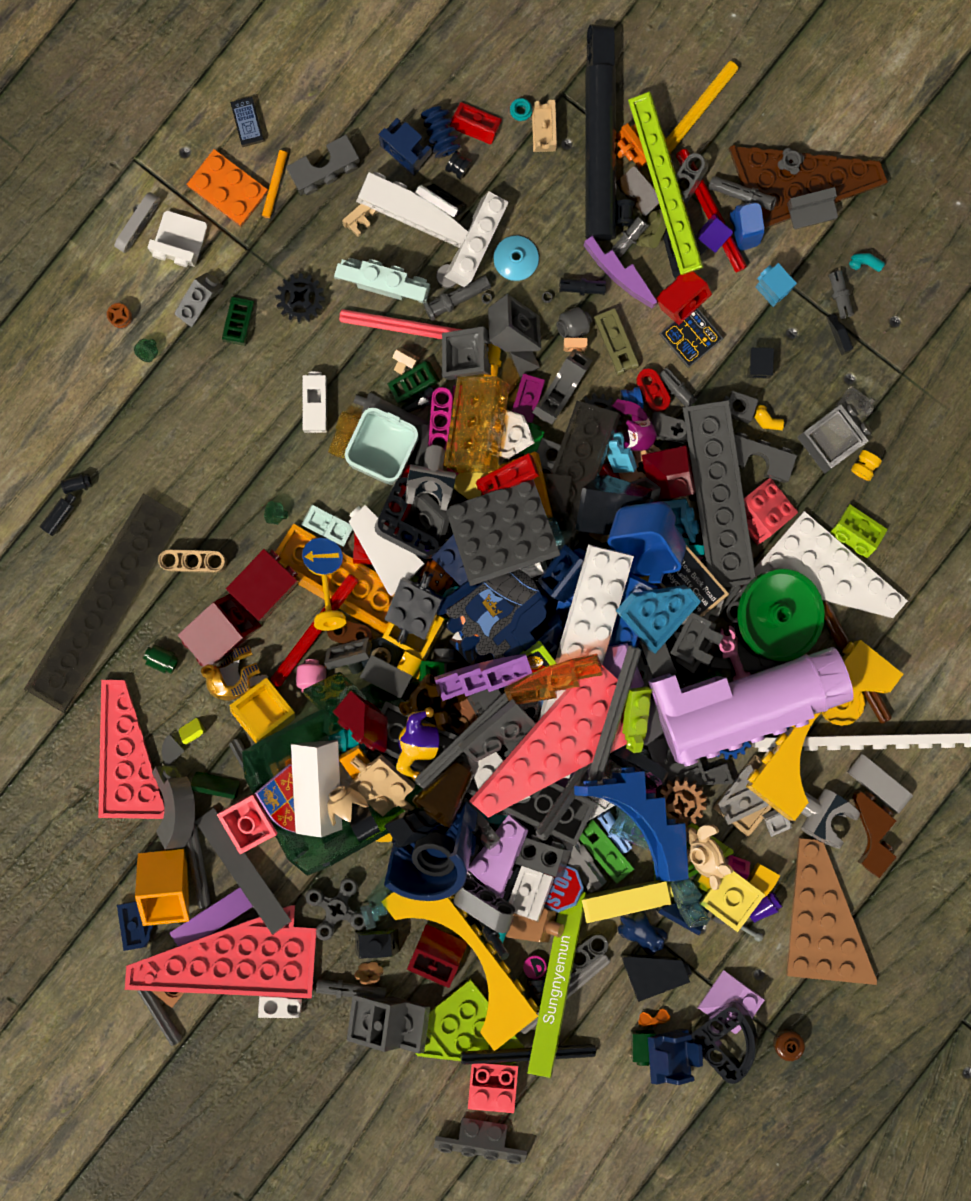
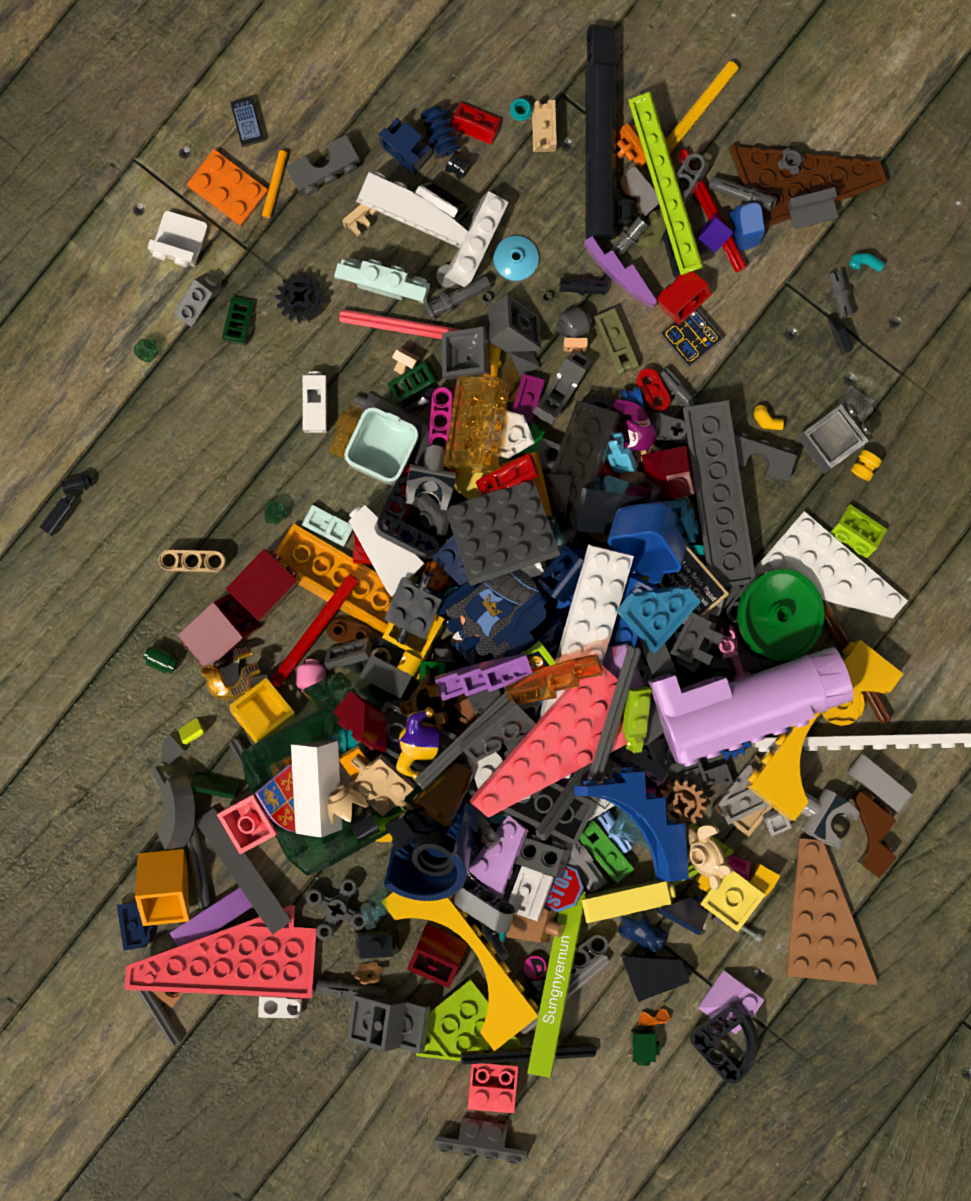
clear smoke plate [24,493,184,713] -> none
coral wing [98,680,164,819] -> none
dark orange wheel [107,303,132,329] -> none
light grey beam [114,192,160,253] -> none
piece [302,538,346,631] -> none
dark blue panel [648,1029,703,1085] -> none
clear light blue slope [671,878,710,928] -> none
dark grey brick [723,391,758,424] -> none
coral bracket [744,478,798,546] -> none
black panel [747,347,774,379] -> none
dark purple cone [749,892,783,923] -> none
dark azure piece [755,263,797,307] -> none
reddish brown head [773,1029,805,1061] -> none

